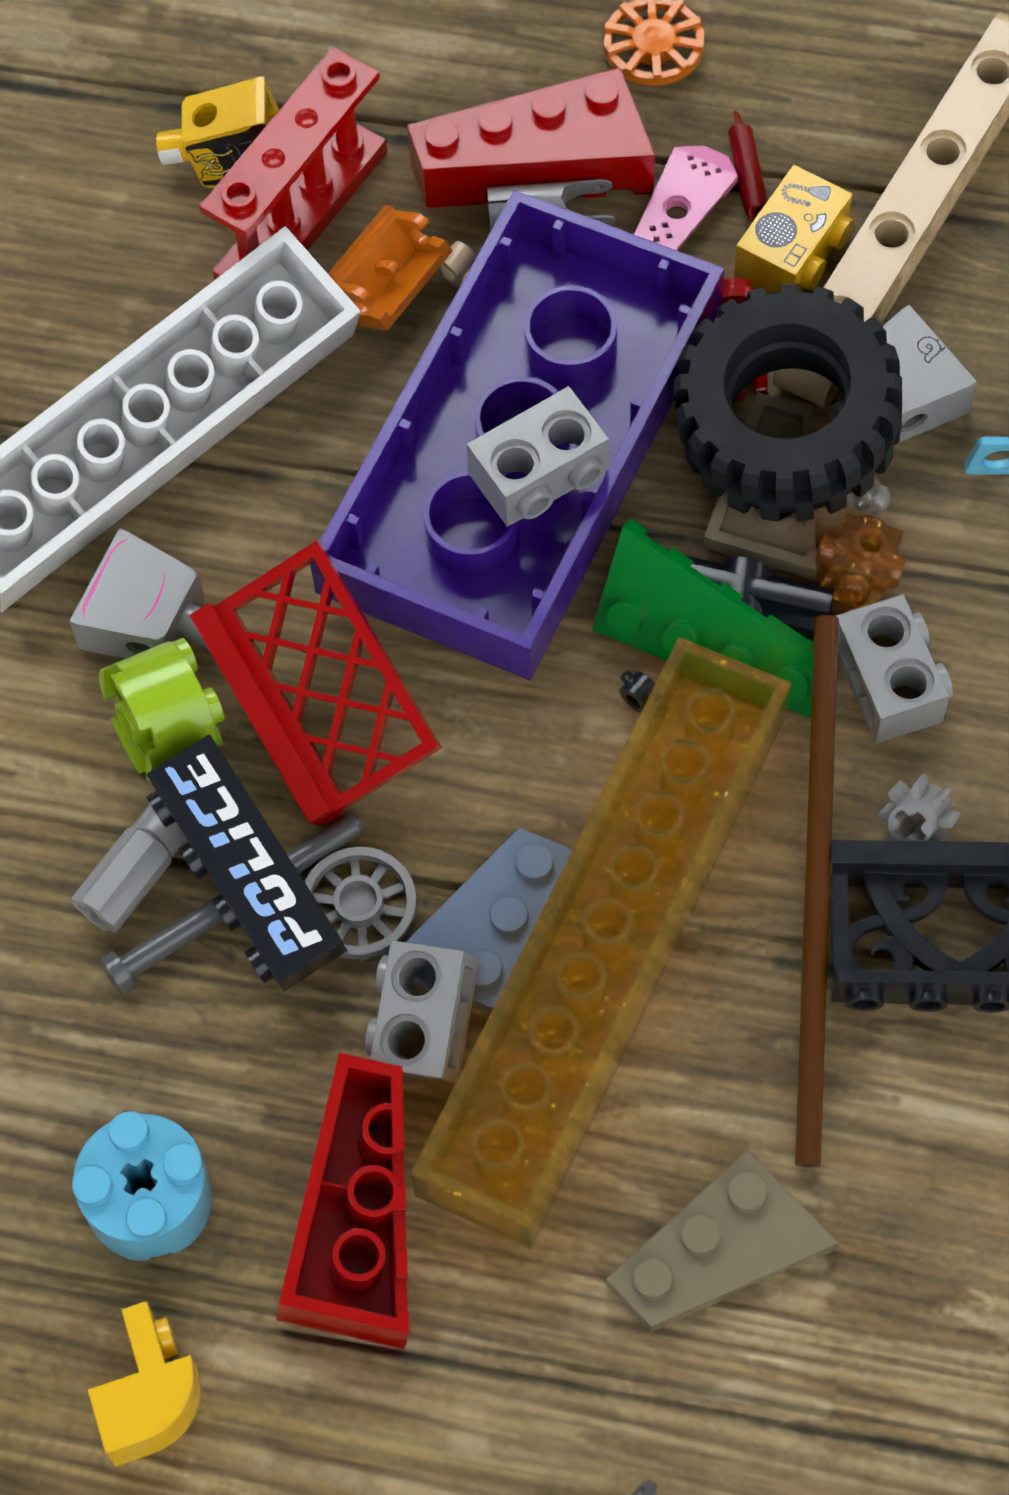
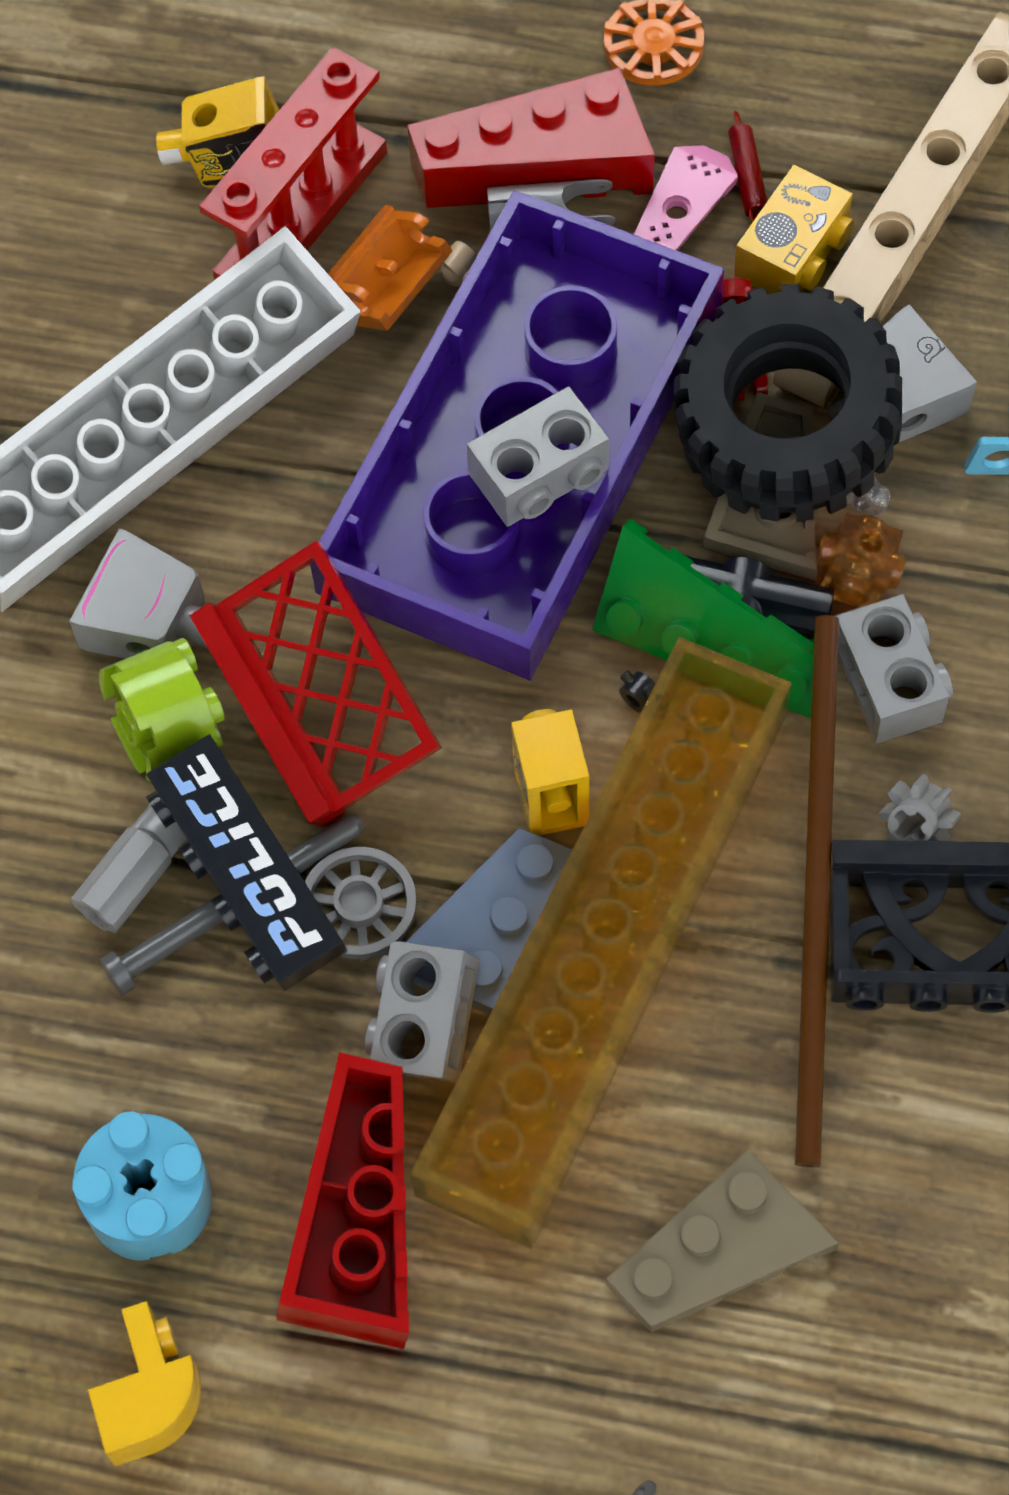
none -> yellow brick [511,709,590,836]

